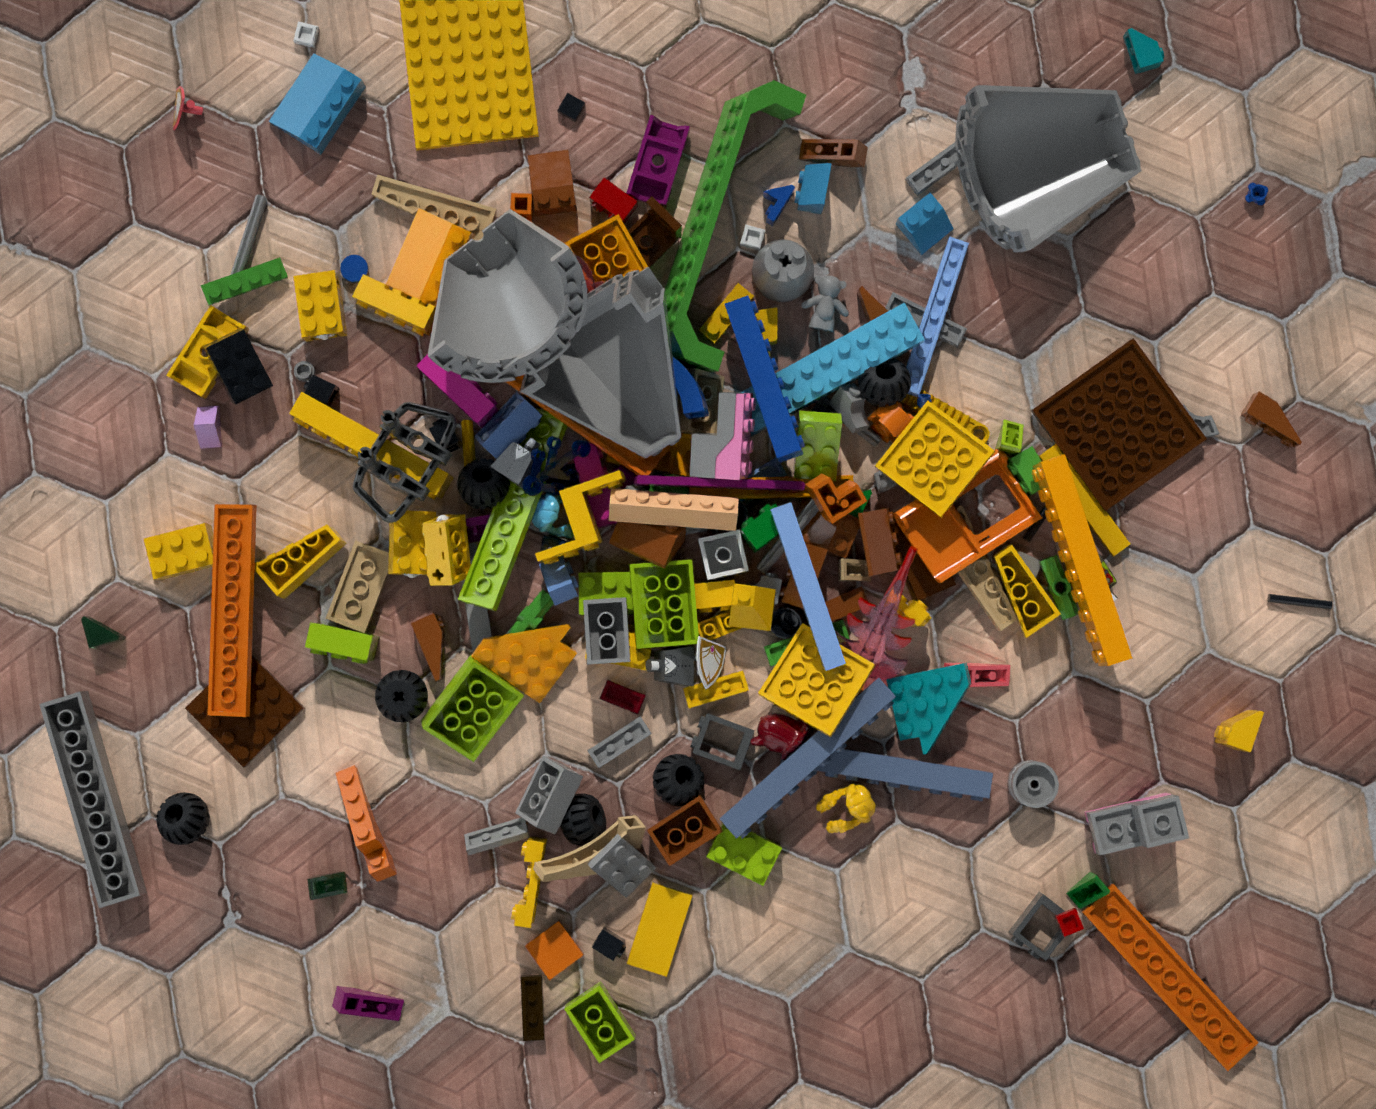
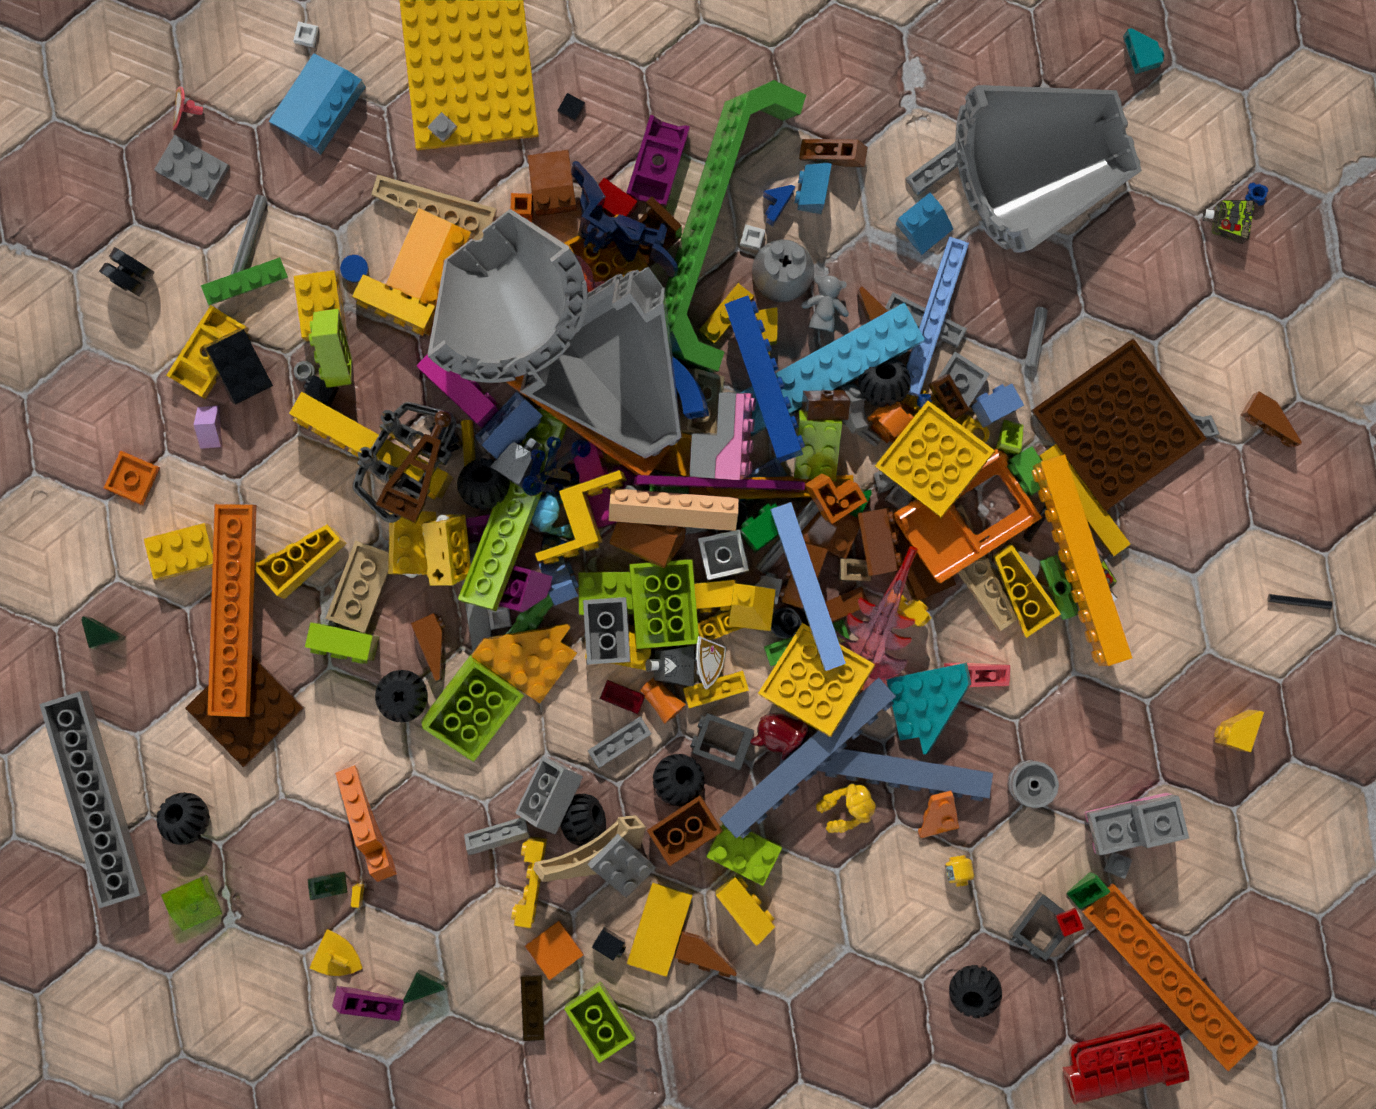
none -> black wheel [99,247,155,296]
none -> orange tile [103,450,160,505]
none -> light grey plate [154,135,230,202]
none -> clear neon green slope [161,875,222,931]
none -> lime brick [309,309,352,388]
none -> yellow shield [309,929,363,976]
none -> yellow tile [351,884,364,908]
none -> reddish brown plate [376,411,451,524]
none -> clear green slope [403,969,447,1004]
none -> light grey plate [428,112,457,143]
none -> white tile [487,607,512,630]
none -> magenta slope [499,566,553,612]
none -> dark blue piece [571,161,678,278]
none -> orange plant [640,677,686,724]
none -> dark orange slope [675,930,737,978]
none -> yellow slope [715,875,775,946]
none -> reddish brown brick [801,390,850,420]
none -> light grey plate [885,484,913,510]
none -> orange wing [918,791,959,838]
none -> reddish brown slope [928,374,970,420]
none -> light grey plate [937,352,990,407]
none -> yellow head [945,855,975,887]
none -> black wheel [949,965,1002,1018]
none -> medium blue brick [971,384,1024,428]
none -> light grey axle [1025,307,1048,368]
none -> red piece [1062,1022,1190,1105]
none -> light grey plate [1104,852,1133,879]
none -> torso [1202,200,1255,244]

